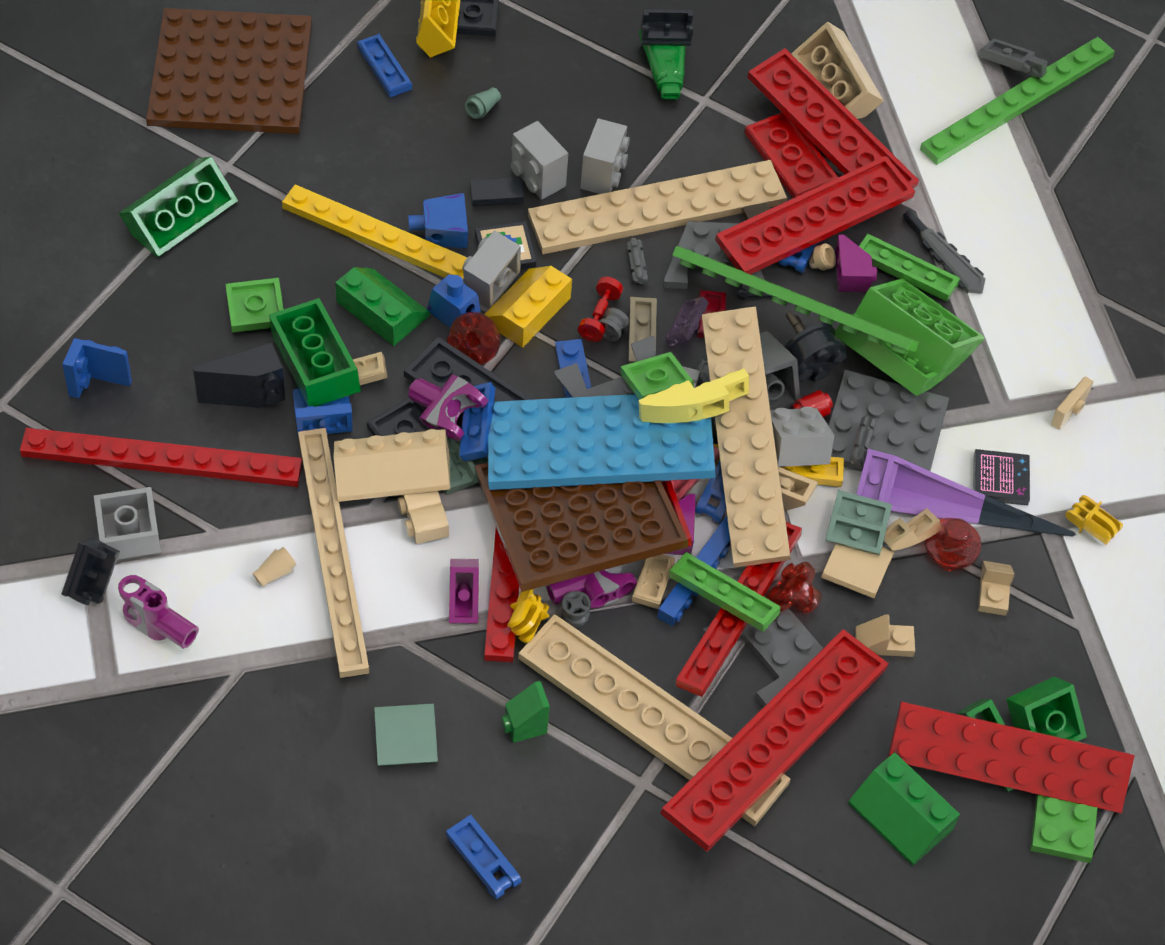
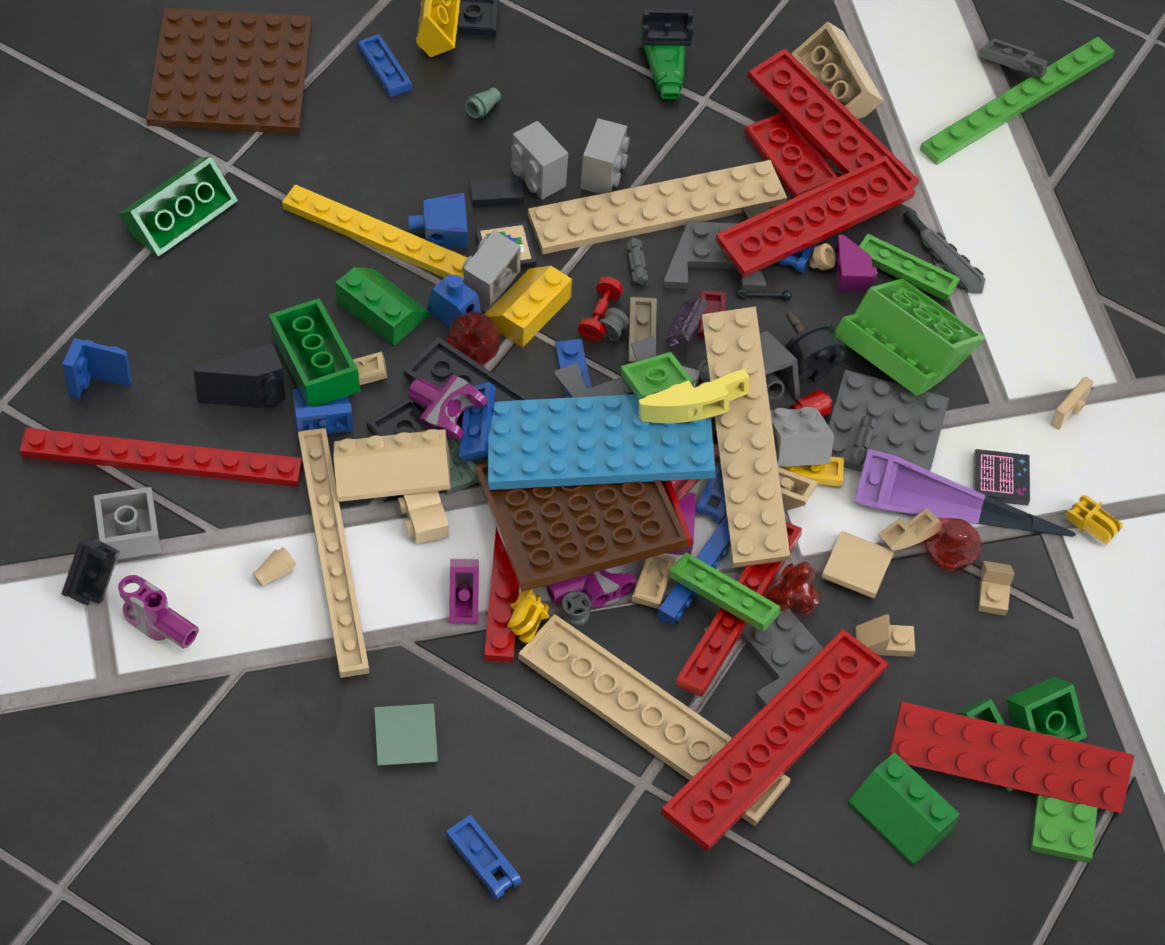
bright green plate [226,278,284,333] -> none
green slope [501,681,550,743] -> none
bright green plate [672,246,919,354] -> none
sand green slope [825,490,892,556] -> none

